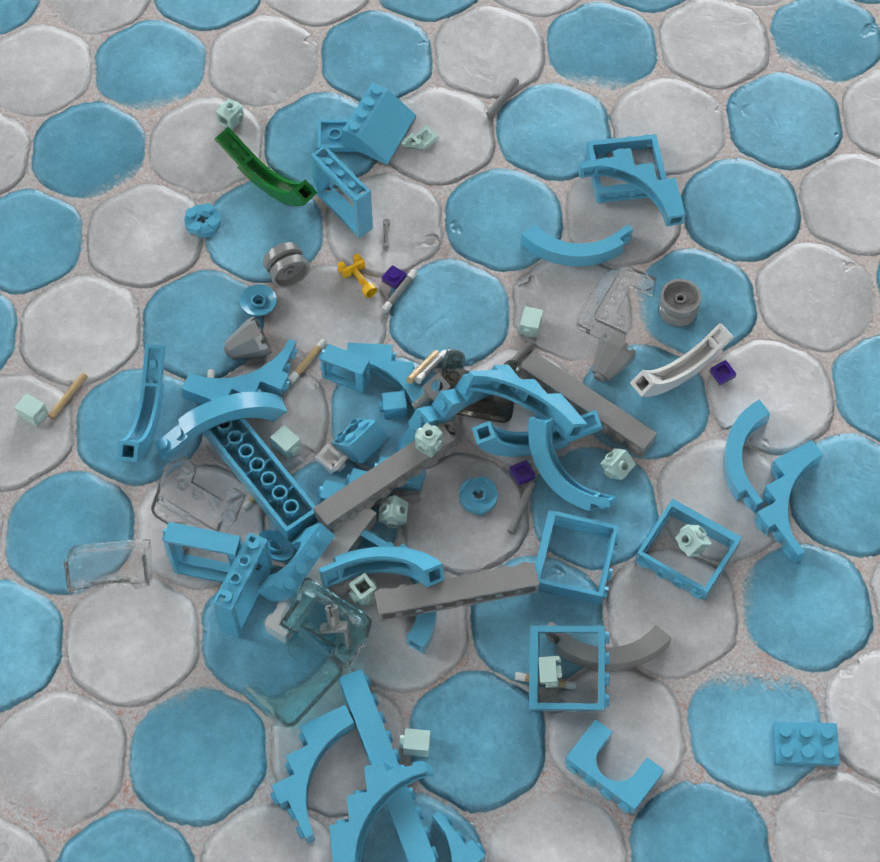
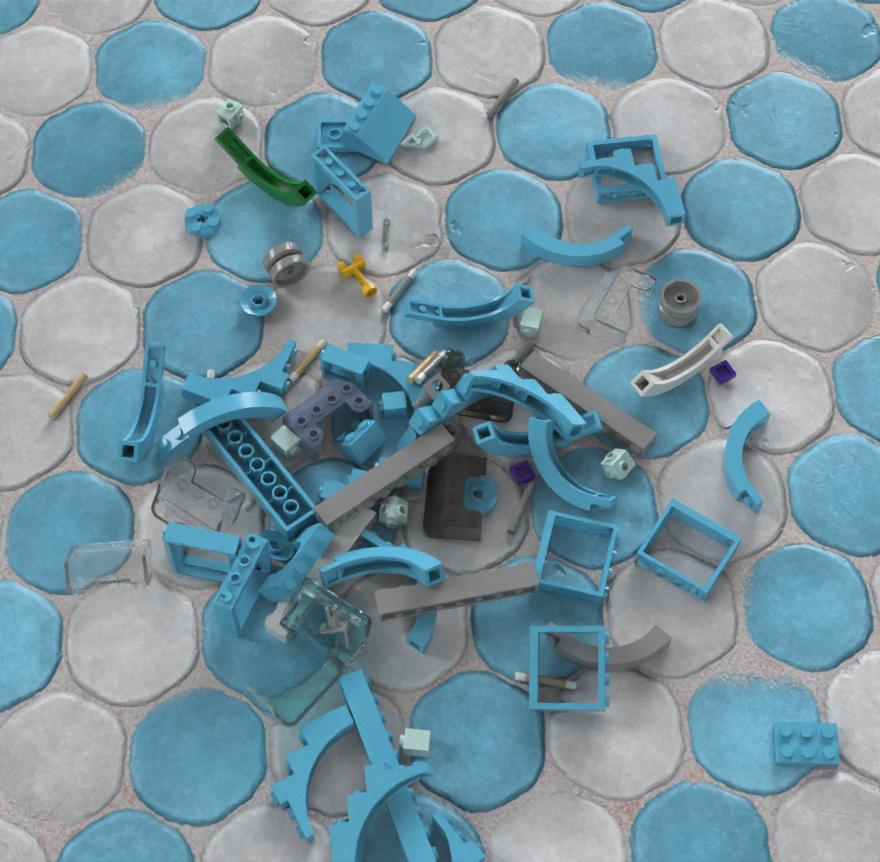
light aqua brick [14,393,48,427] -> none
light grey cone [223,316,272,360] -> none
white bracket [314,444,348,474] -> none
light aqua brick [348,573,378,607] -> none
dark purple plate [382,265,407,289] -> none
light aqua brick [414,423,444,458] -> none
light aqua brick [539,656,562,688] -> none
medium azure arch [564,719,664,815] -> none
light grey cone [592,334,636,382] -> none
light aqua brick [675,524,712,557] -> none
medium azure arch [754,440,823,563] -> none
none -> sand blue windscreen [282,380,374,462]
none -> medium azure arch [402,283,535,329]
none -> clear smoke windscreen [423,455,487,542]

